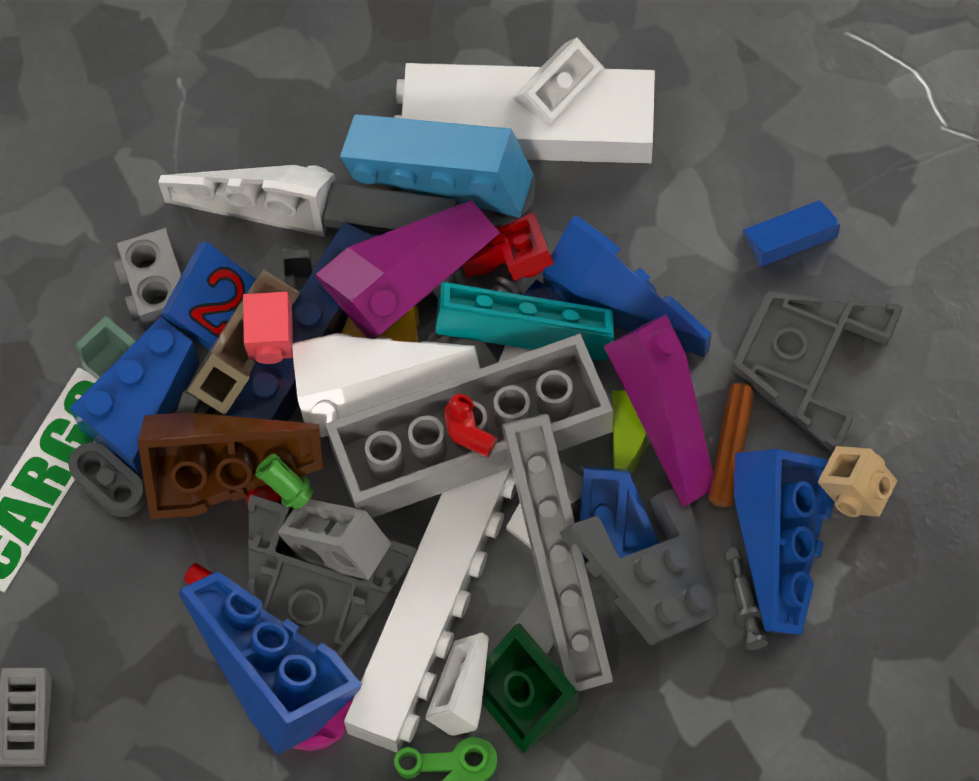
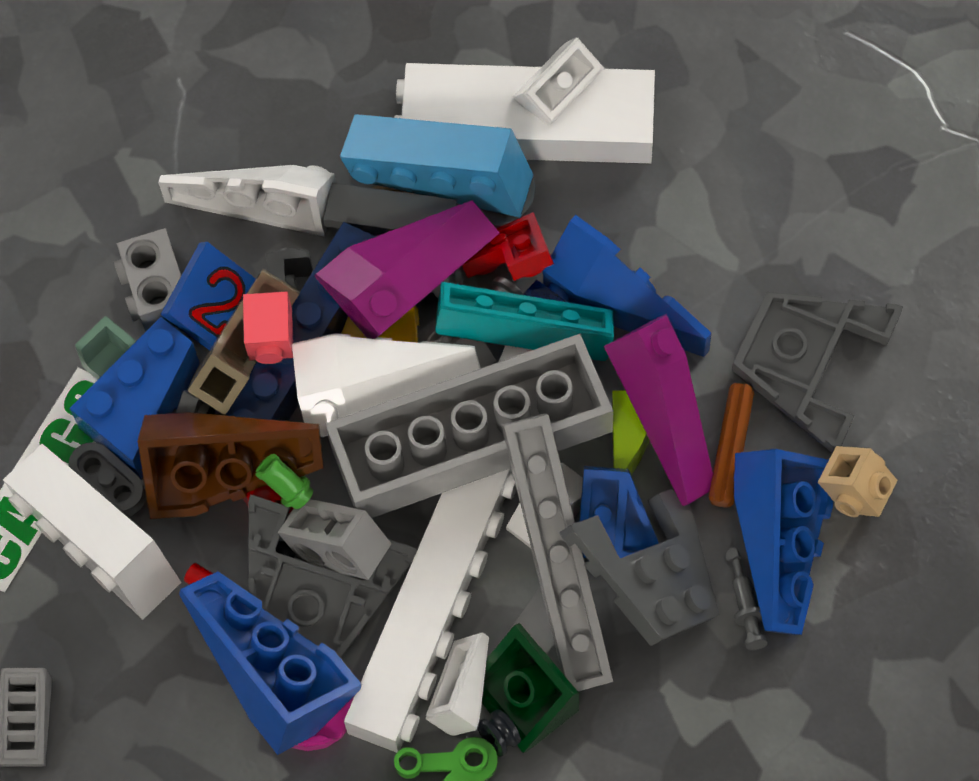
red arm [444,394,497,458] -> none
blue slope [743,200,840,267] -> none
none -> white wedge [3,444,182,620]
none -> black bush [477,709,521,757]

